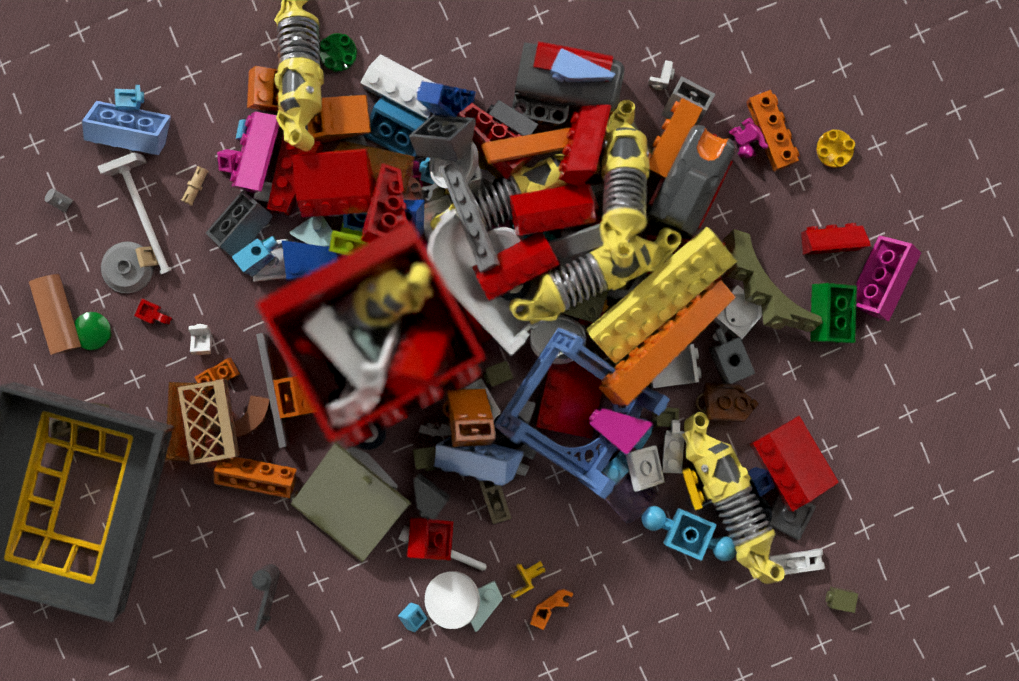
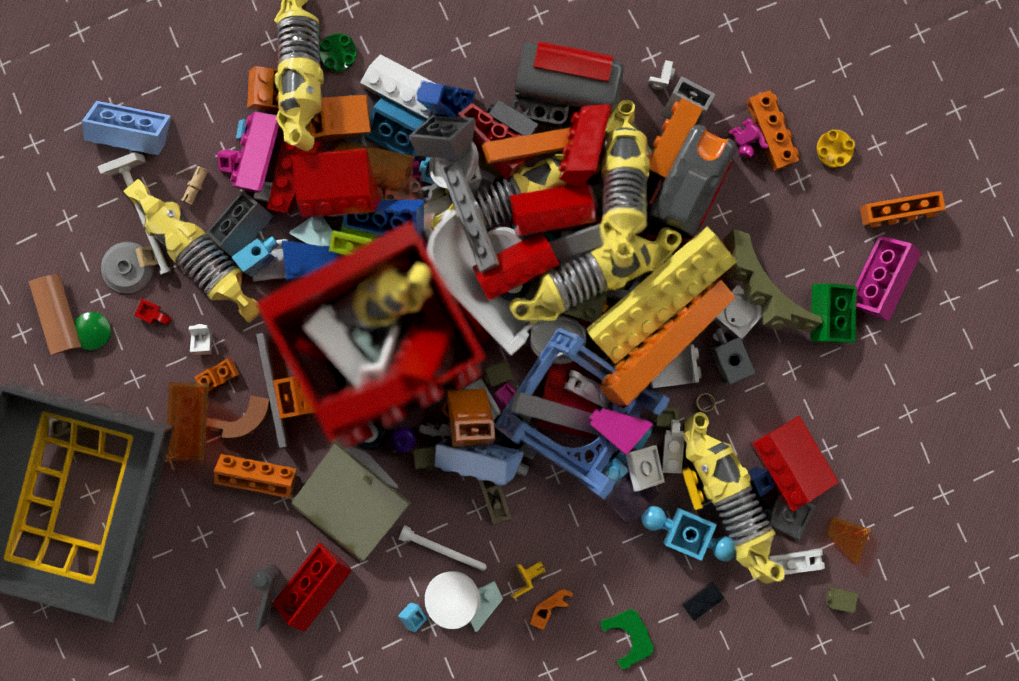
light grey piece [45,188,73,213] -> none
medium azure bracket [114,85,144,110] -> none
tan fence [178,379,240,464] -> none
red wedge [361,163,408,243] -> none
red slope [407,518,454,560] -> none
dark grey slope [414,473,451,520] -> none
light blue slope [550,48,615,82] -> none
reddish brown tile [703,383,759,422] -> none
red slope [801,223,871,255] -> none
none -> light yellow piece [123,179,261,323]
none -> red slope [272,542,352,632]
none -> red wedge [317,371,412,432]
none -> dark purple head [390,426,416,453]
none -> dark pink slope [492,382,516,411]
none -> light grey tile [511,391,601,436]
none -> white plate [564,370,610,408]
none -> green piece [600,609,654,669]
none -> black plate [682,582,725,621]
none -> clear orange wing [826,515,871,564]
none -> orange brick [860,191,946,228]

